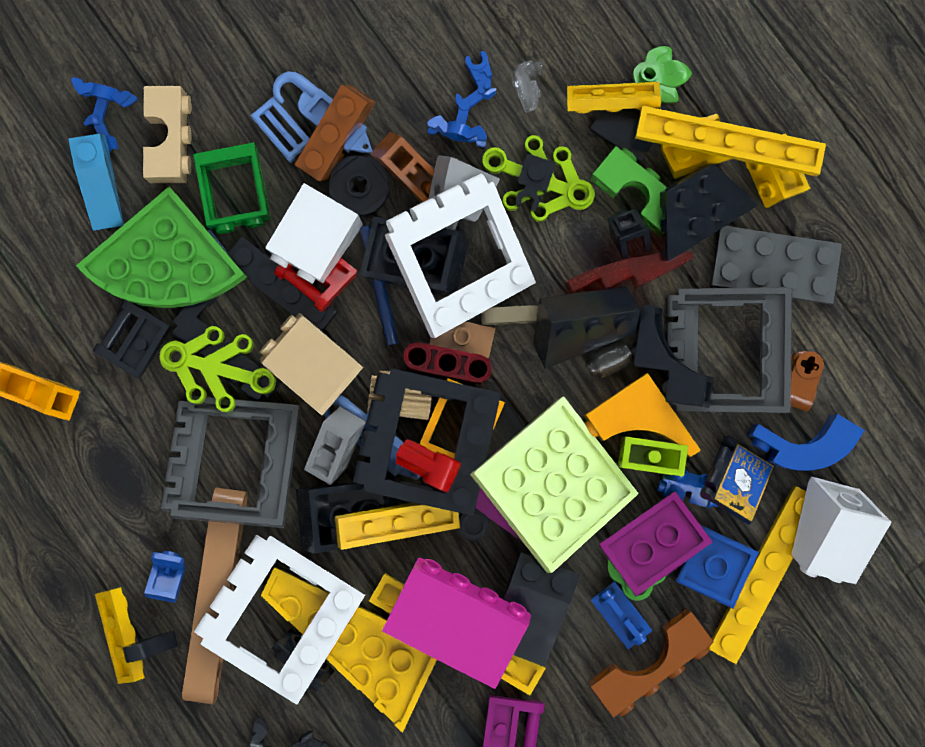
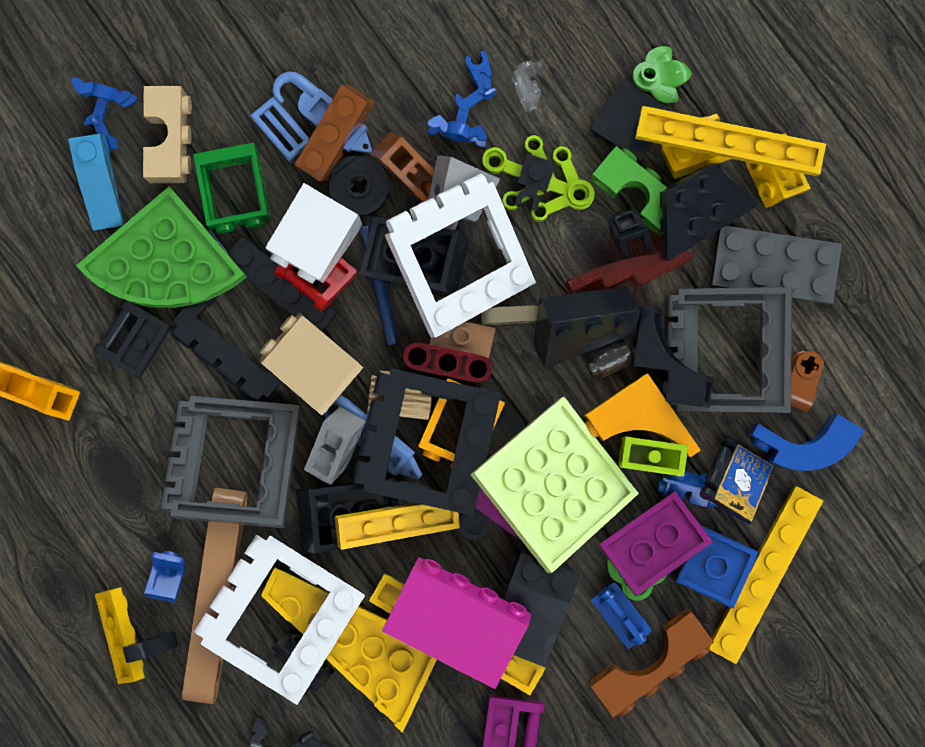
lime plant [160,326,276,413] -> none
red piece [396,439,462,492] -> none
yellow plate [567,82,661,113] -> none
white slope [791,476,892,584] -> none

